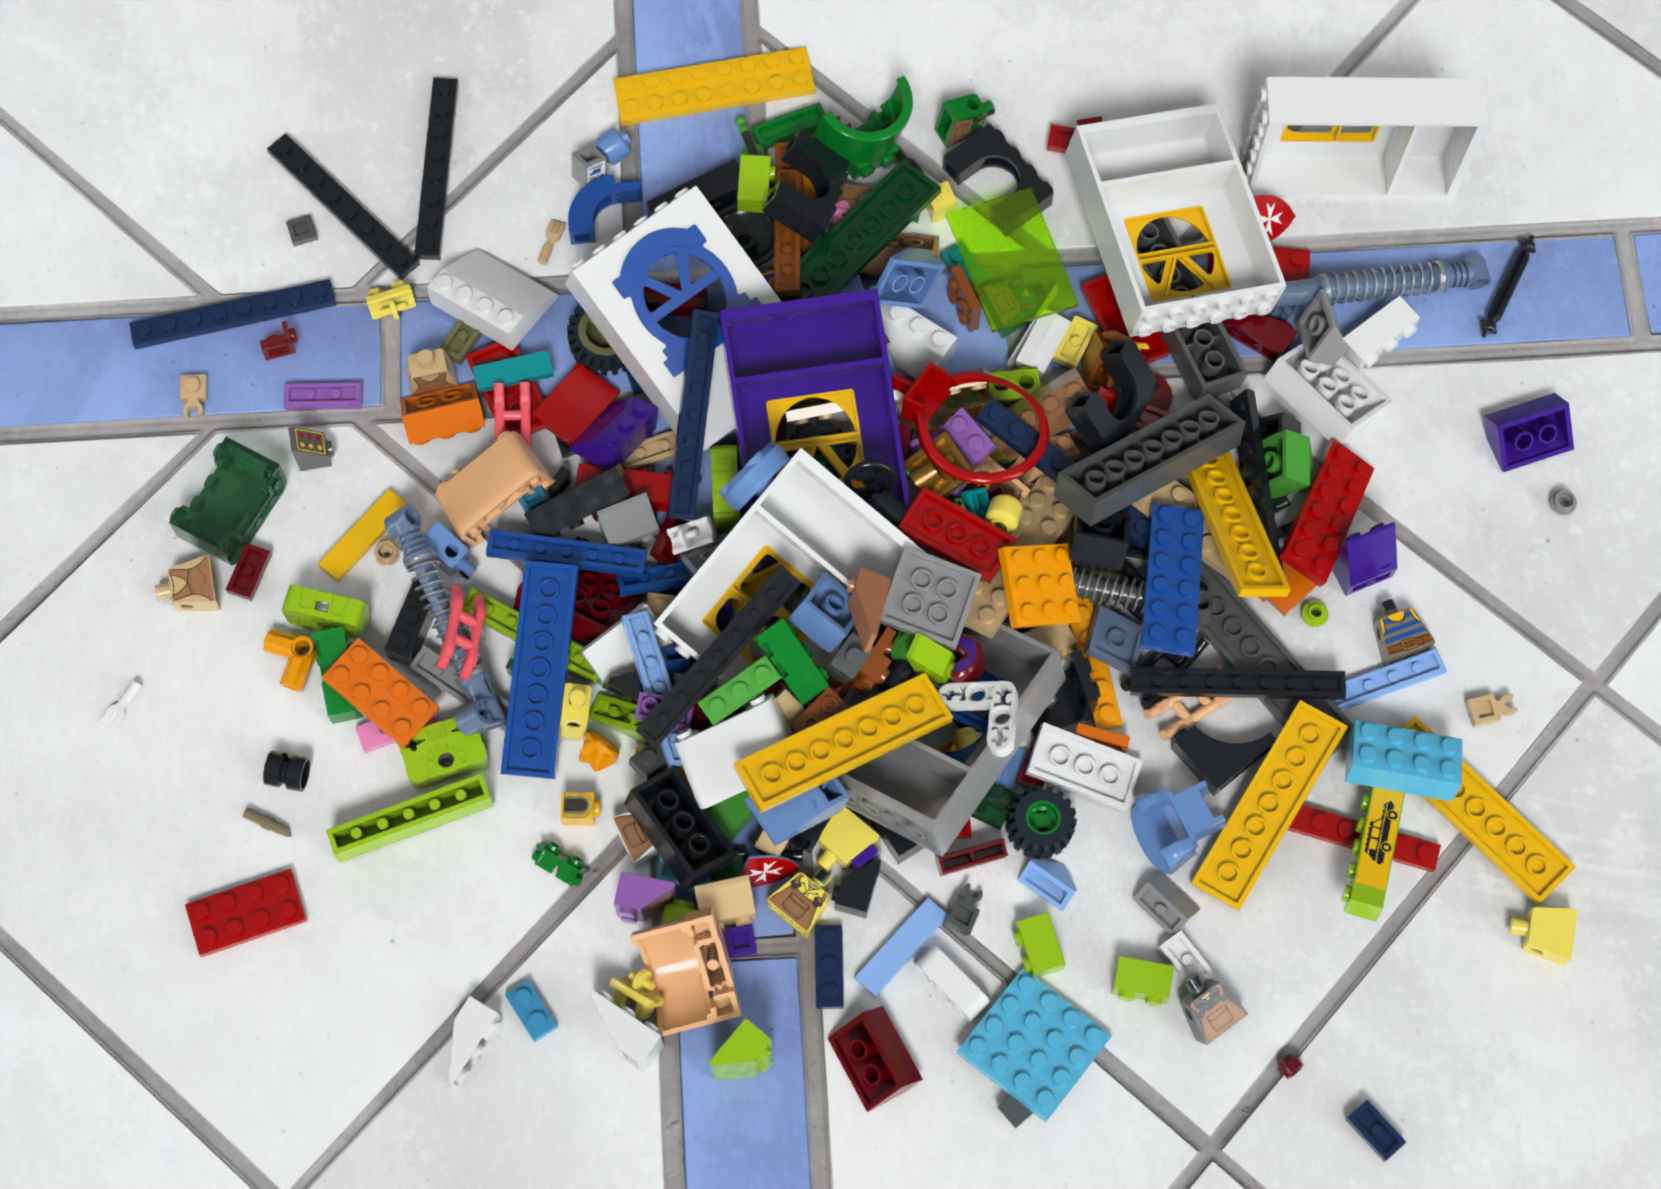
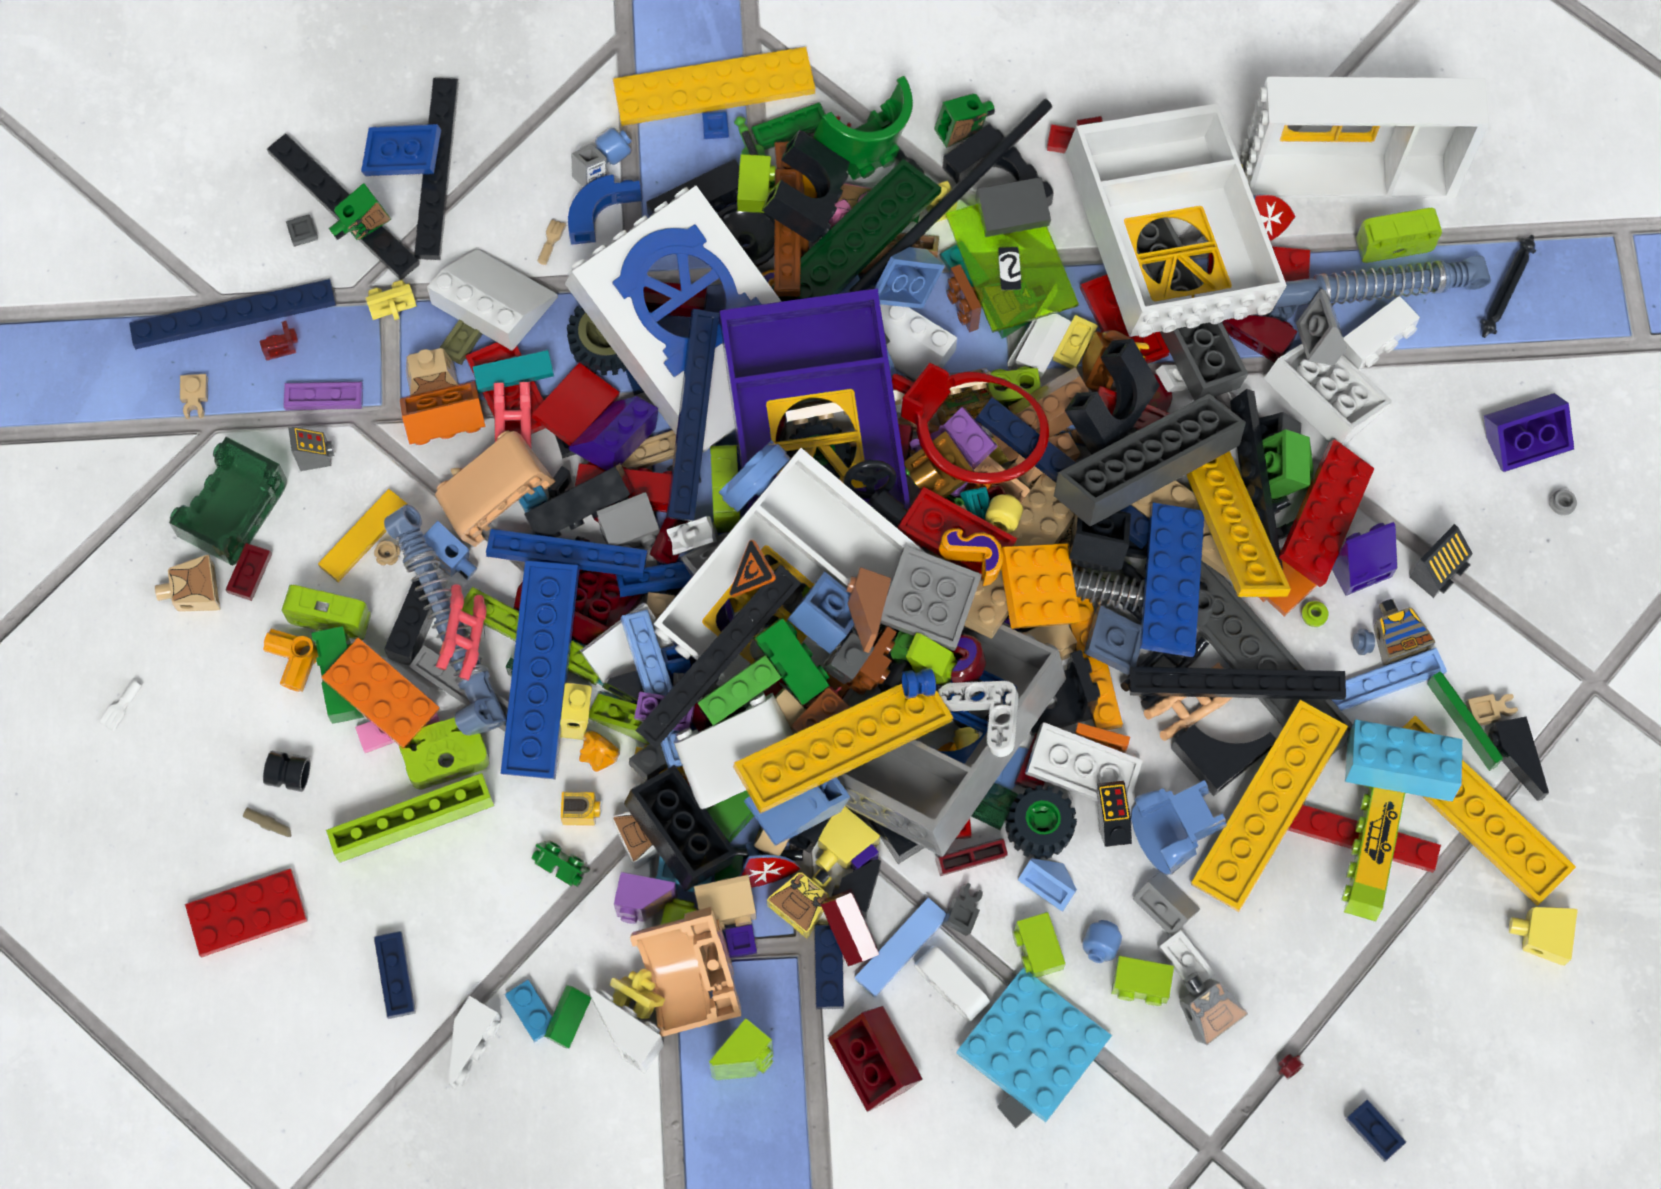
none -> green torso [328,183,392,240]
none -> blue plate [361,124,441,176]
none -> dark blue plate [374,931,416,1019]
none -> green tile [544,985,591,1049]
none -> blue tile [702,111,729,139]
none -> piece [729,540,776,597]
none -> piece [821,889,879,966]
none -> black piece [849,99,1052,292]
none -> blue wheel [902,668,936,699]
none -> light orange animal [939,528,1003,586]
none -> dark grey container [975,177,1051,237]
none -> sticker [998,247,1021,290]
none -> medium blue head [1082,920,1122,963]
none -> black slope [1097,781,1132,847]
none -> white tile [1156,365,1187,392]
none -> sand blue plate [1353,629,1375,655]
none -> lime axle [1356,208,1442,263]
none -> black slope [1409,524,1473,598]
none -> green tile [1427,671,1503,771]
none -> black slope [1488,716,1549,801]

